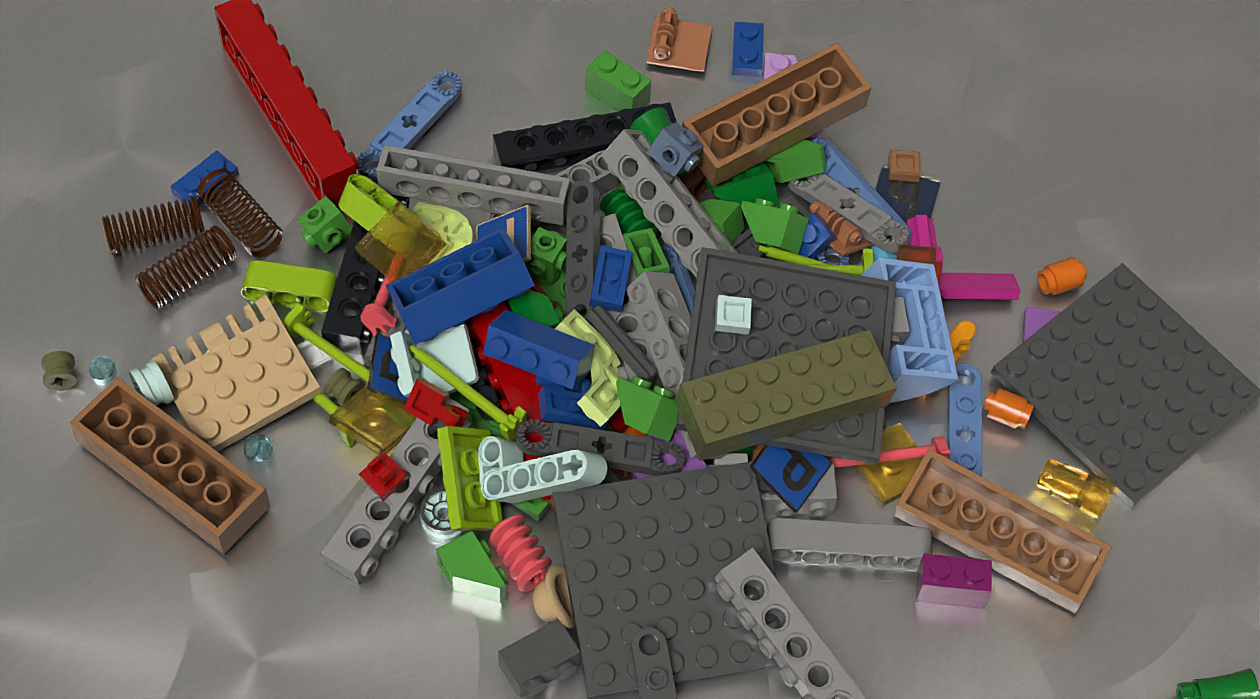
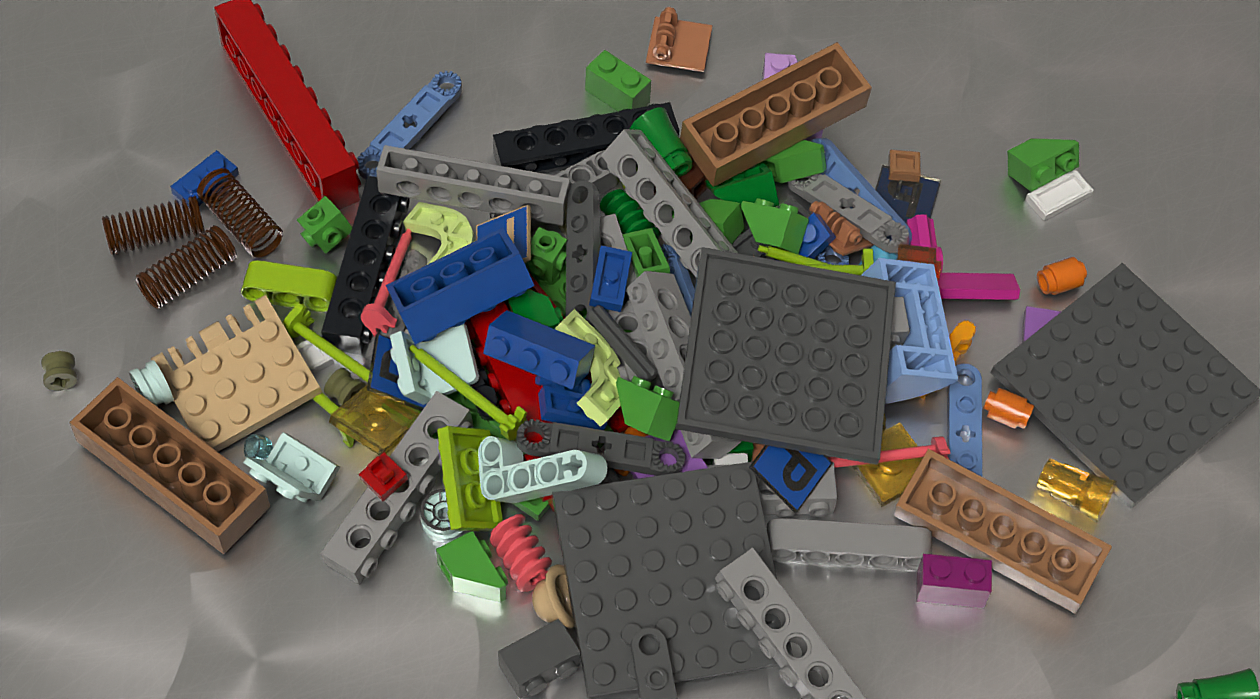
clear light blue hinge [89,356,117,385] -> none
lime beam [338,174,421,252] -> none
clear yellow tile [354,201,447,282] -> none
red plate [404,378,468,427] -> none
sand blue brick [647,122,704,177] -> none
olive brick [675,330,897,461] -> none
light aqua plate [715,295,752,334] -> none
blue plate [732,22,764,77] -> none
none -> light aqua bracket [243,432,340,503]
none -> bright green slope [1007,138,1079,192]
none -> white tile [1025,169,1094,221]

